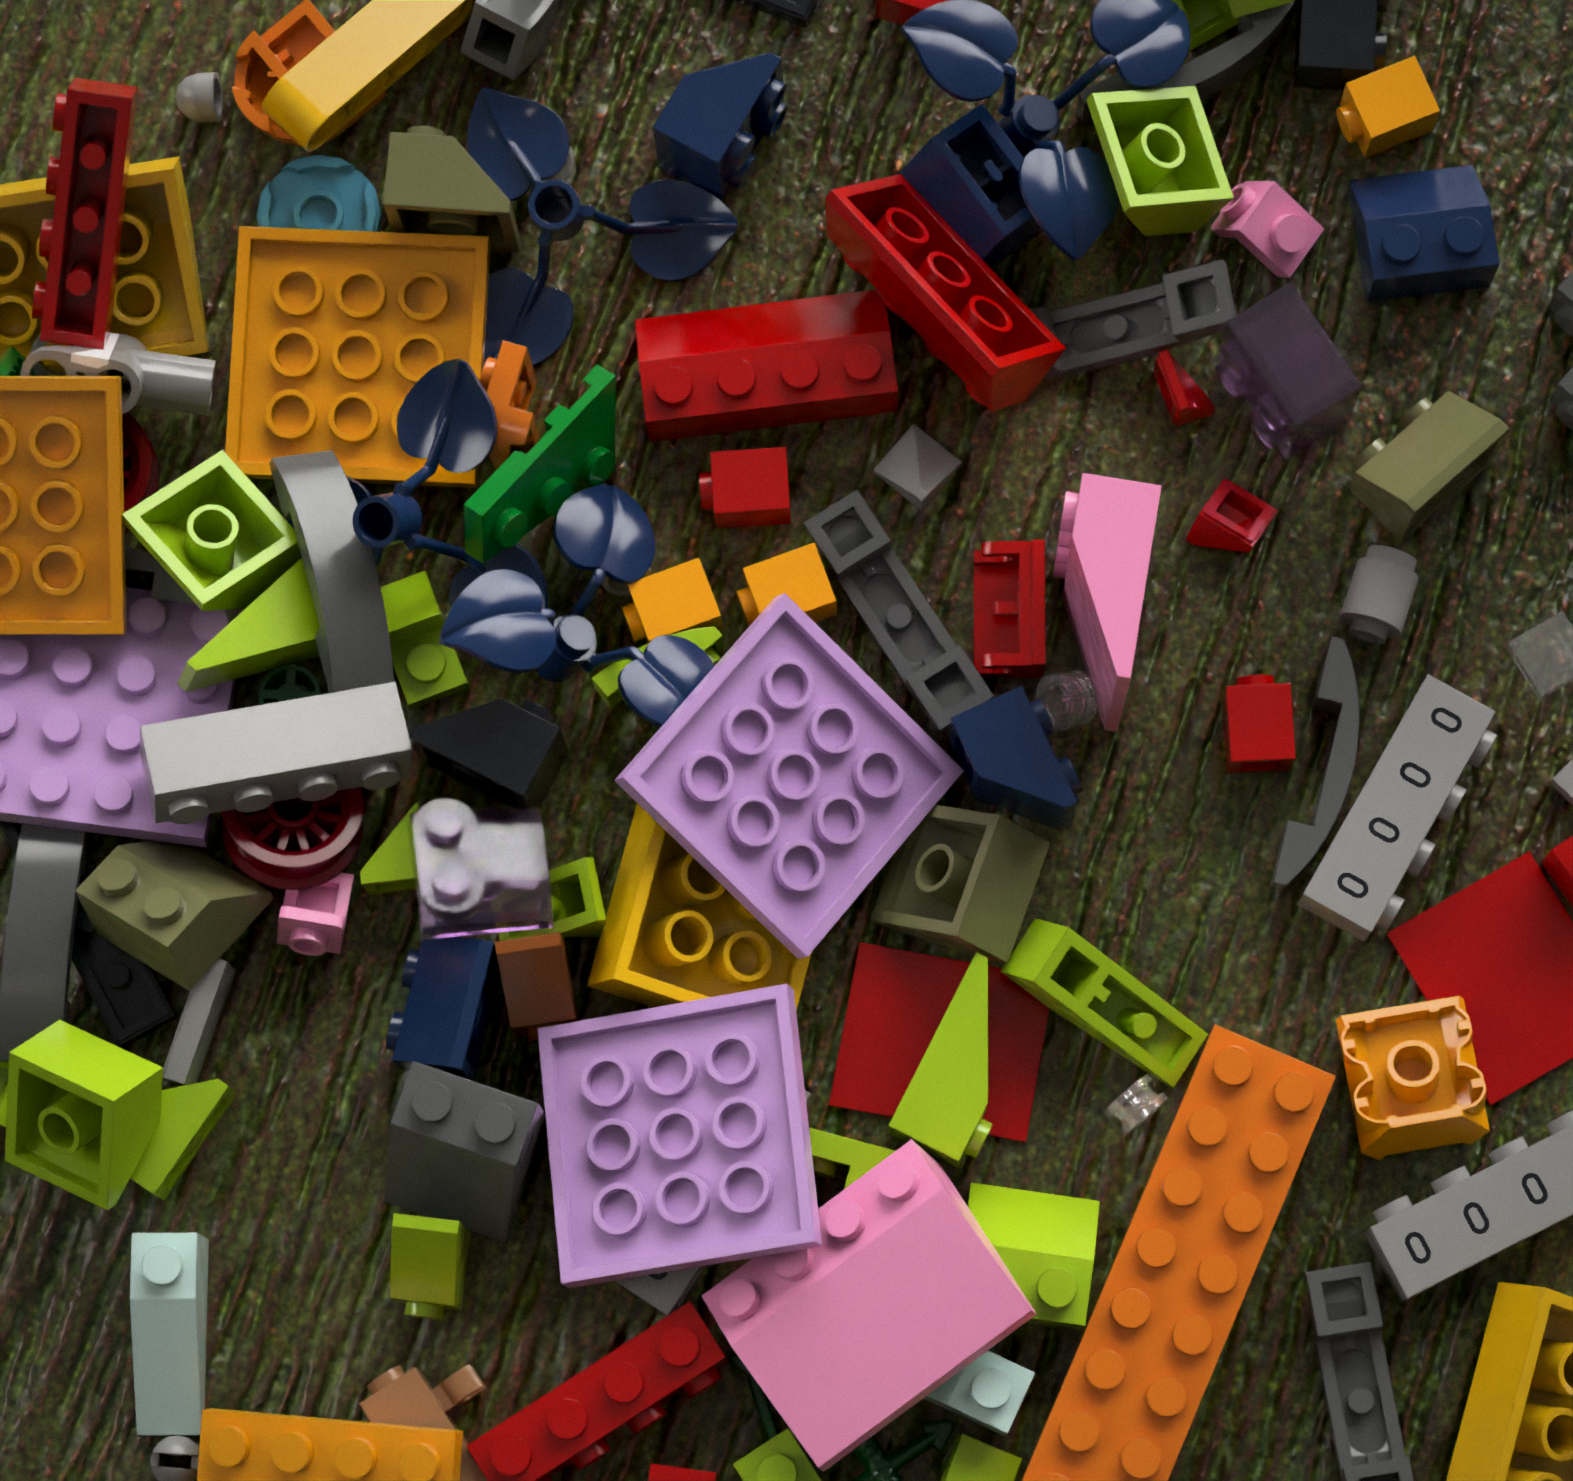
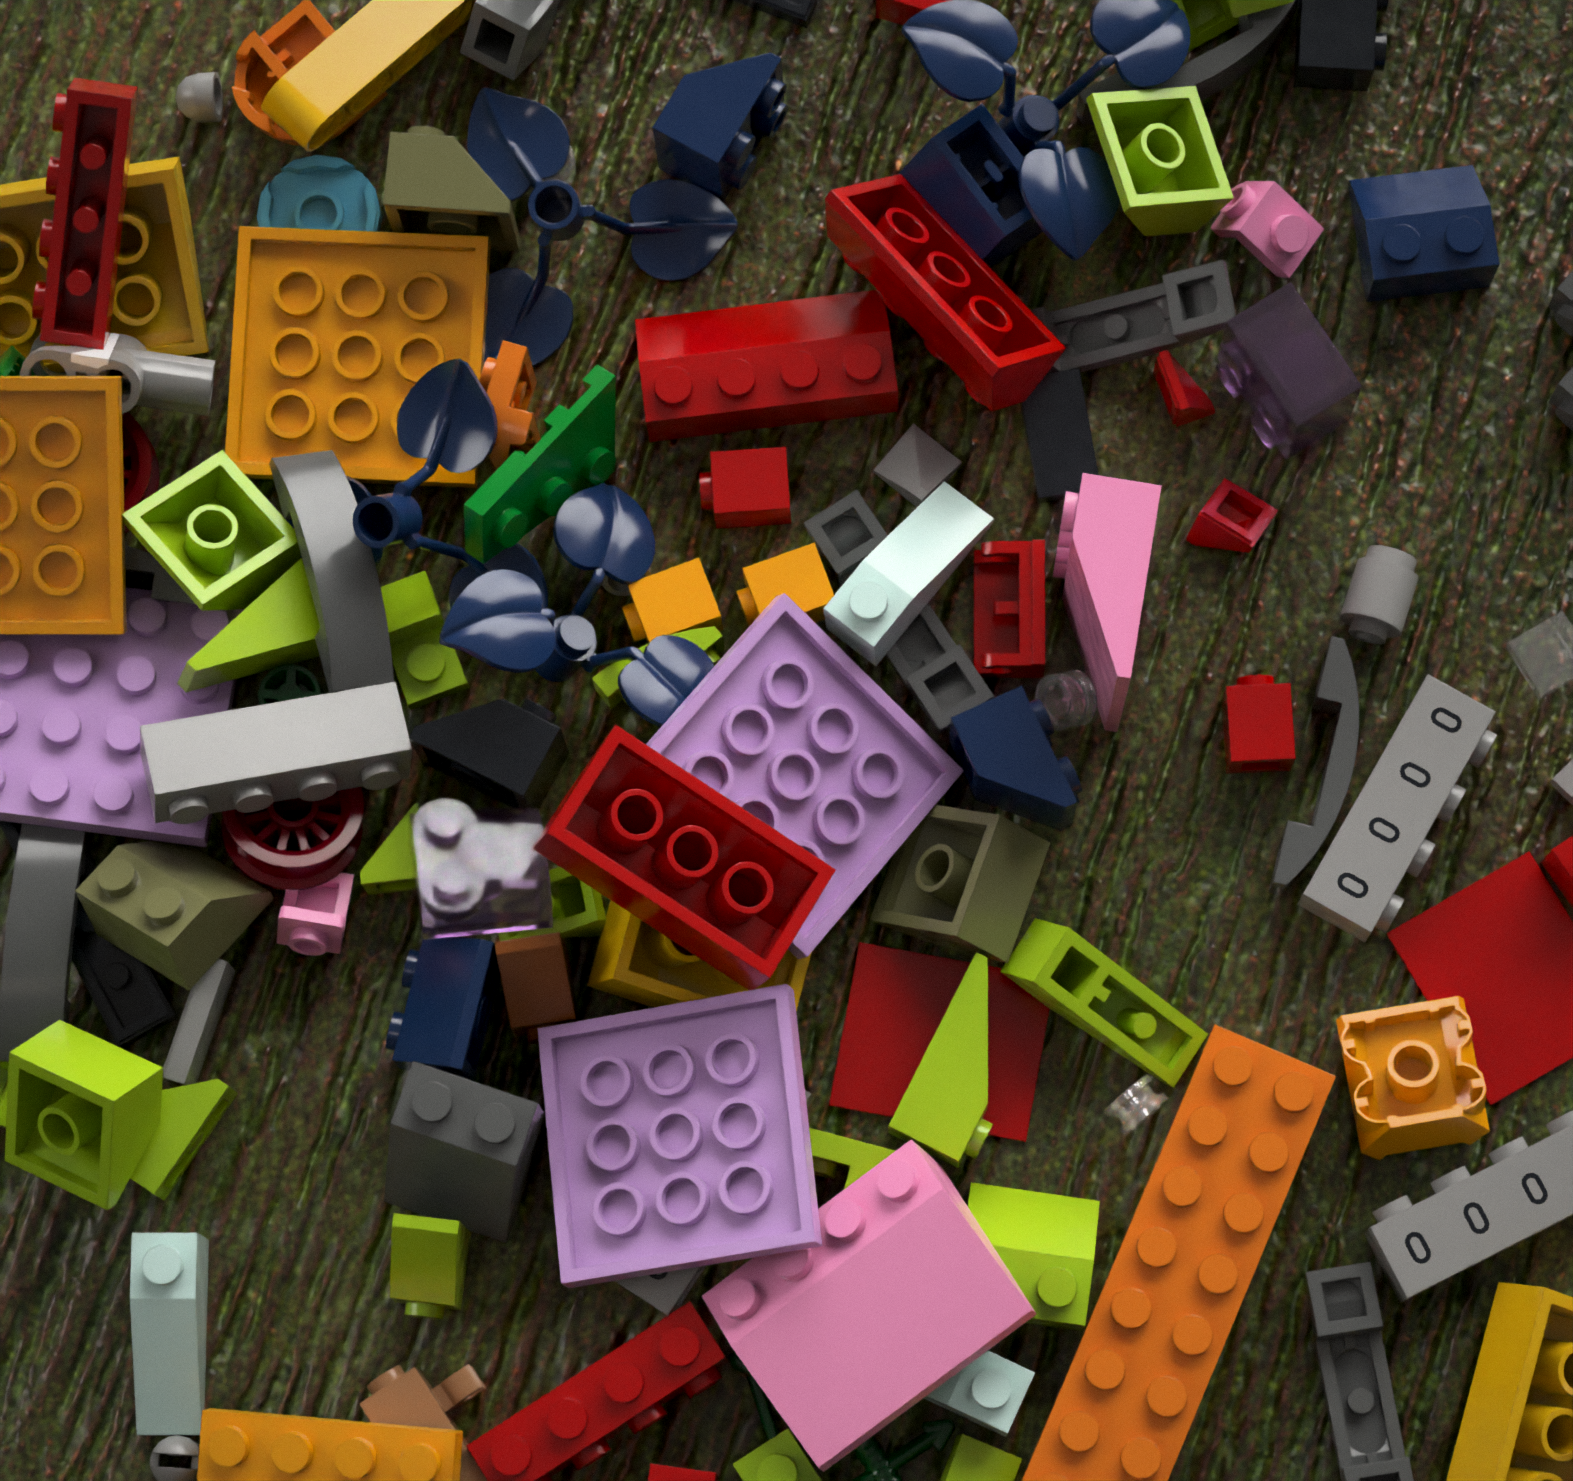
light orange brick [1336,56,1440,158] -> none
olive slope [1349,391,1510,543] -> none
none -> red slope [532,725,836,990]
none -> light aqua slope [823,481,994,666]
none -> black tile [1020,368,1099,504]

